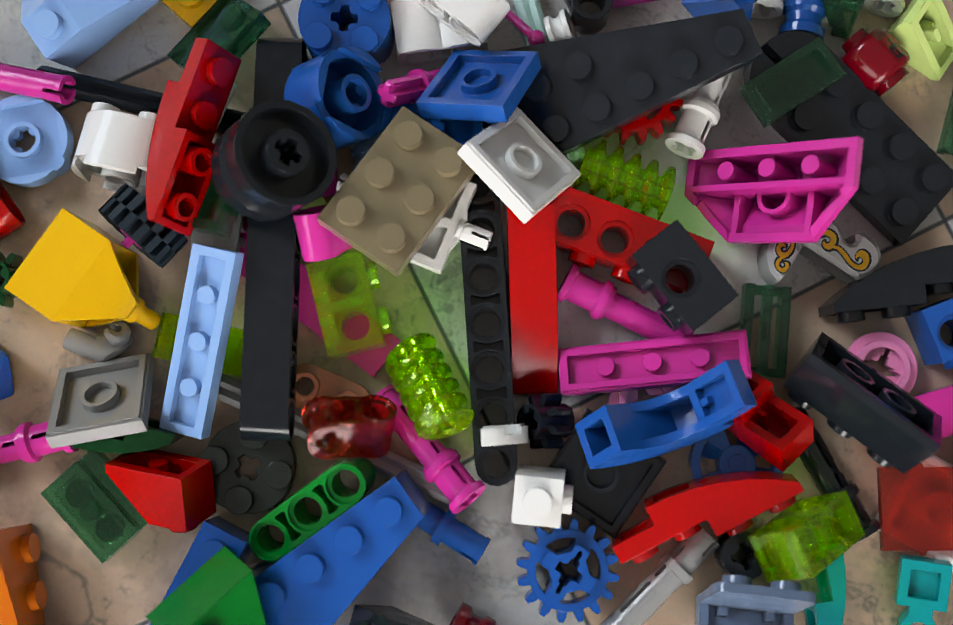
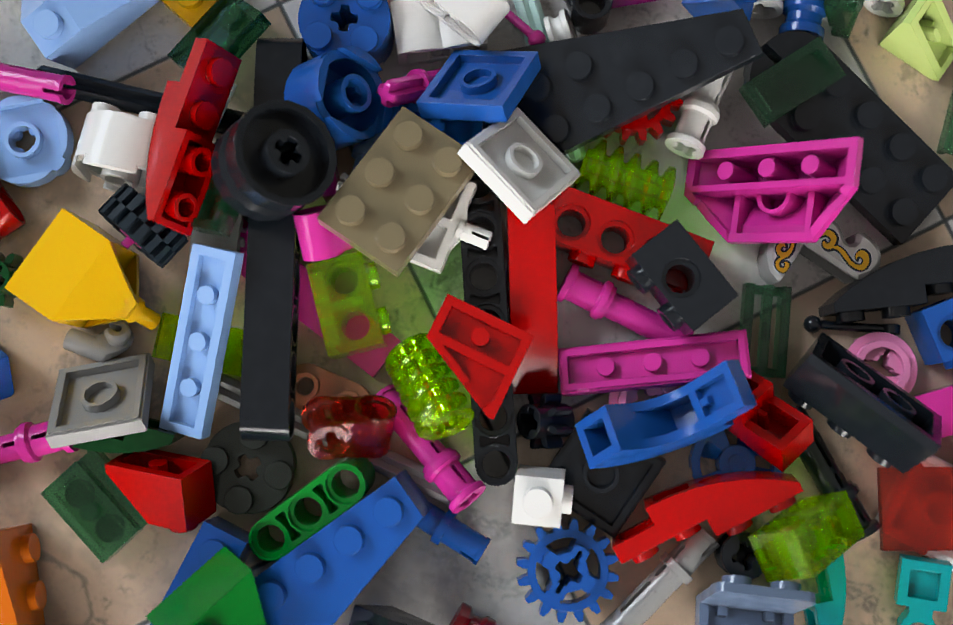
white tile [480,423,529,447] -> none
dark red head [841,28,910,97] -> none
none -> red wing [426,294,534,420]
none -> black hinge [803,315,900,335]

